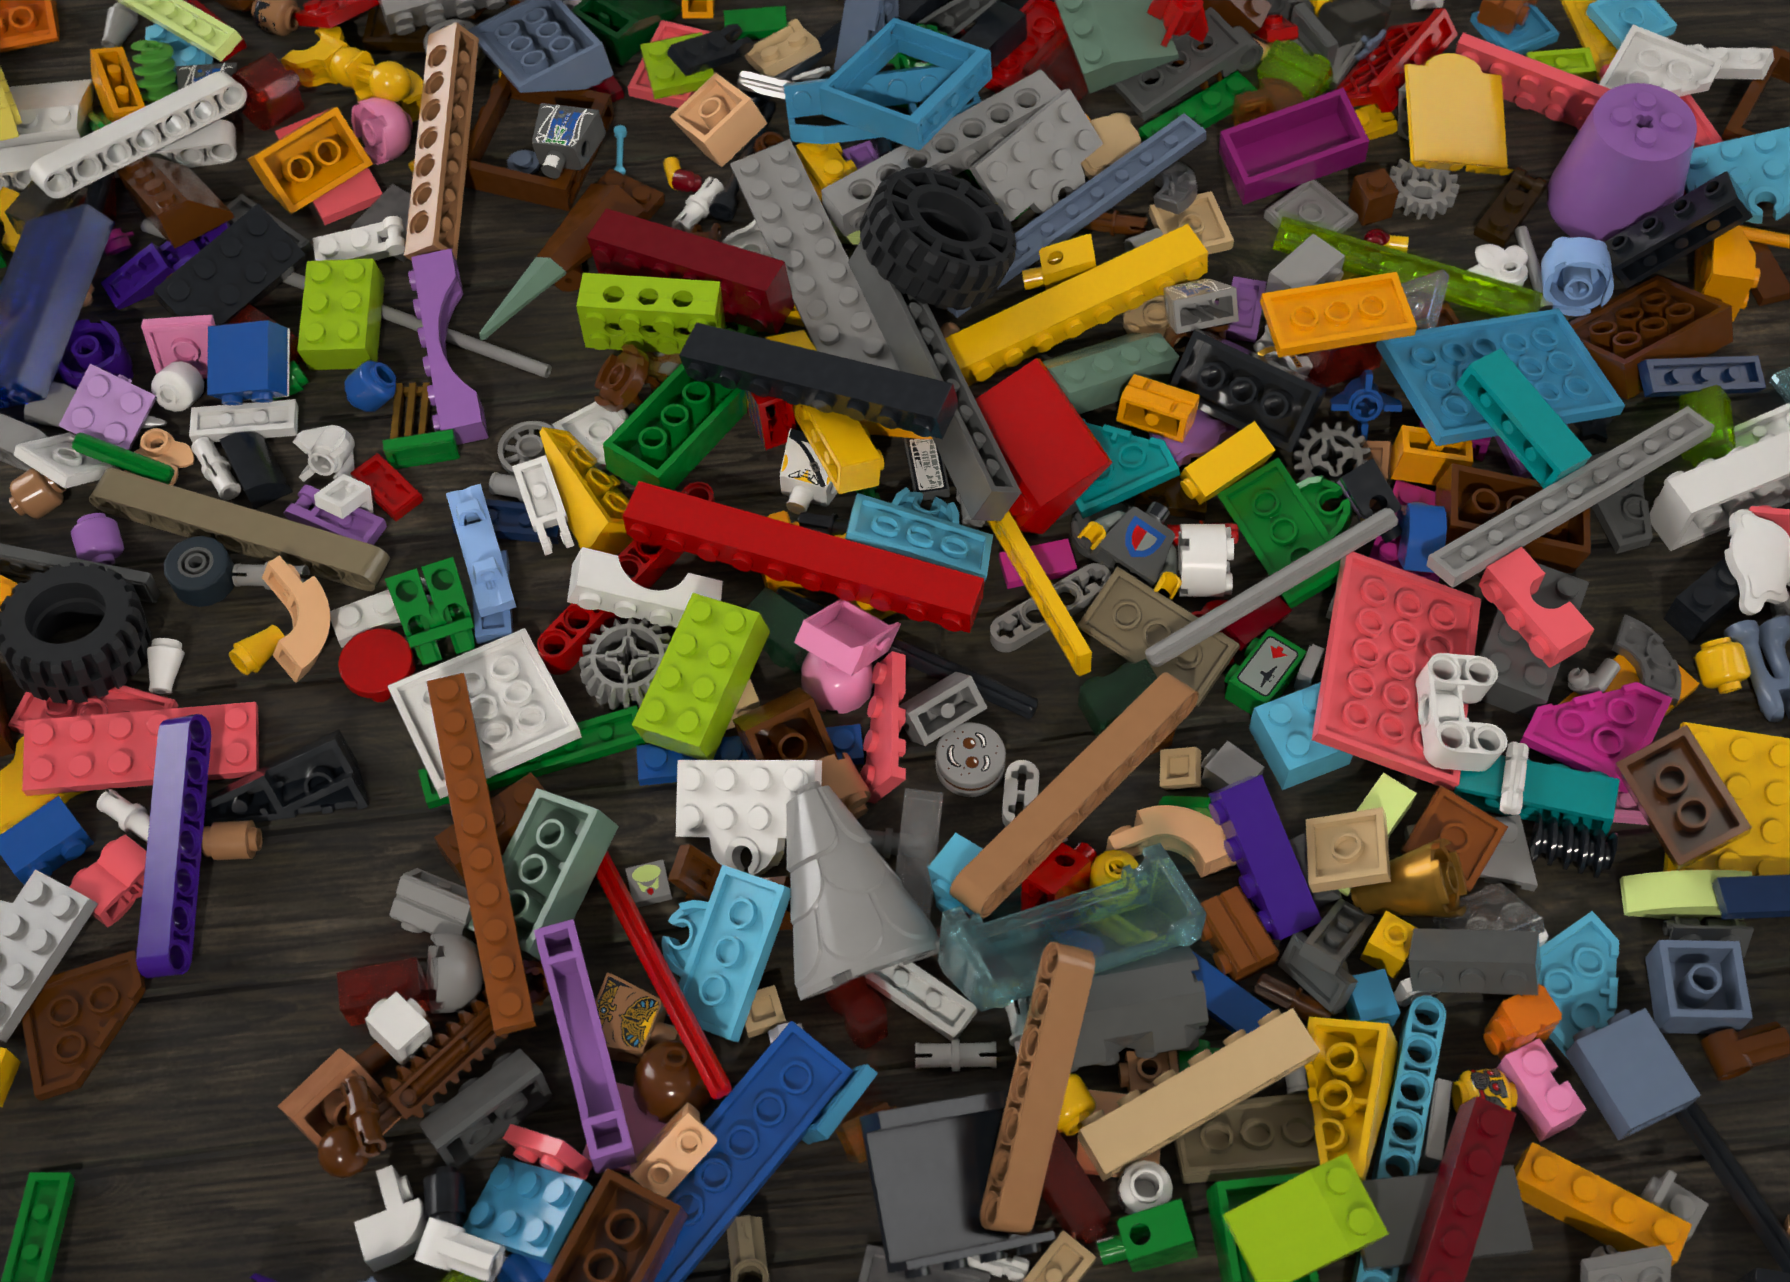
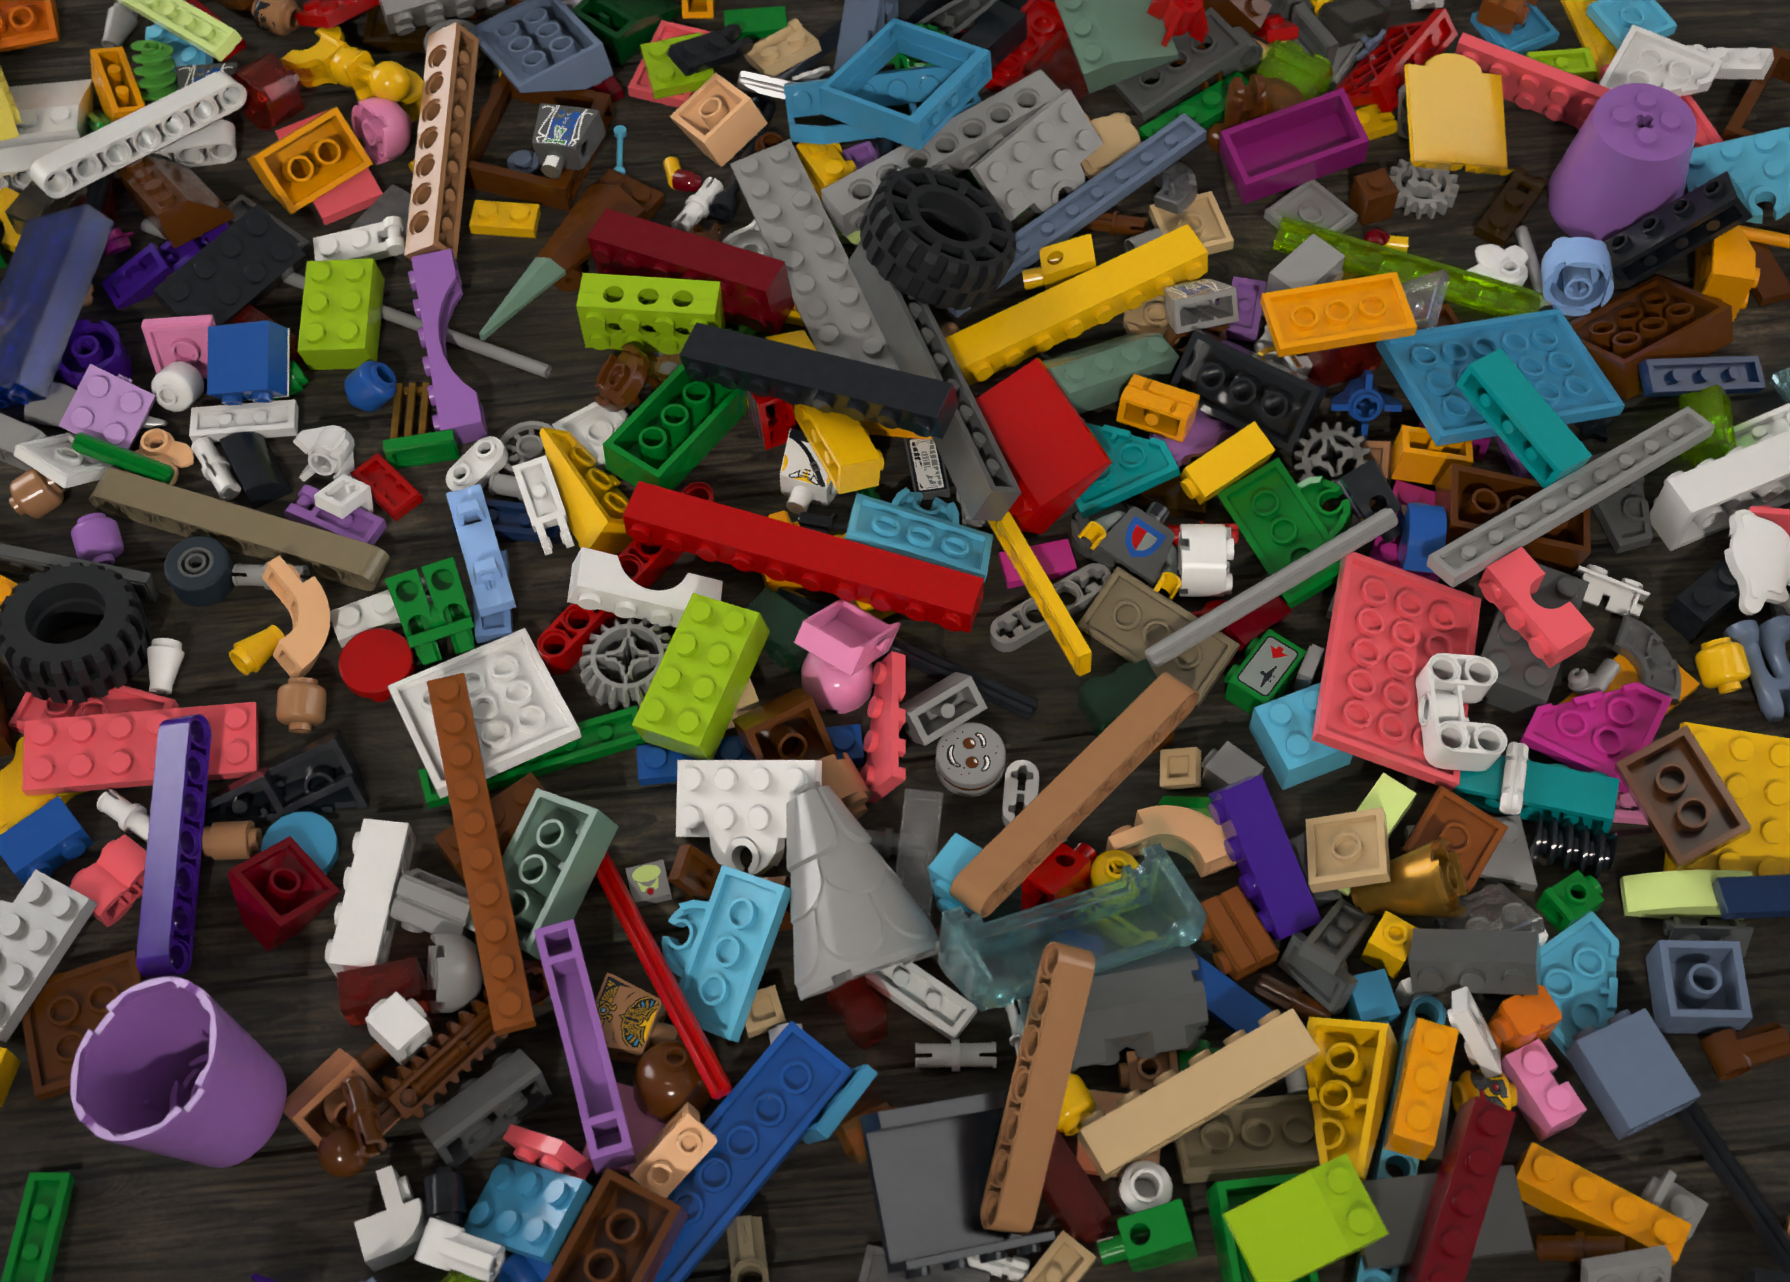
none -> medium lavender cone [70,977,287,1168]
none -> dark red slope [228,836,340,952]
none -> dark azure tile [261,811,340,875]
none -> medium nougat head [276,677,327,733]
none -> white brick [325,818,416,982]
none -> white plate [446,436,508,491]
none -> yellow plate [469,200,541,238]
none -> reddish brown piece [1207,74,1267,154]
none -> light orange brick [1384,1018,1459,1161]
none -> white plate [1447,986,1502,1078]
none -> green brick [1535,870,1604,934]
none -> reddish brown pin [1536,1231,1629,1266]
none -> white hinge [1574,564,1650,619]

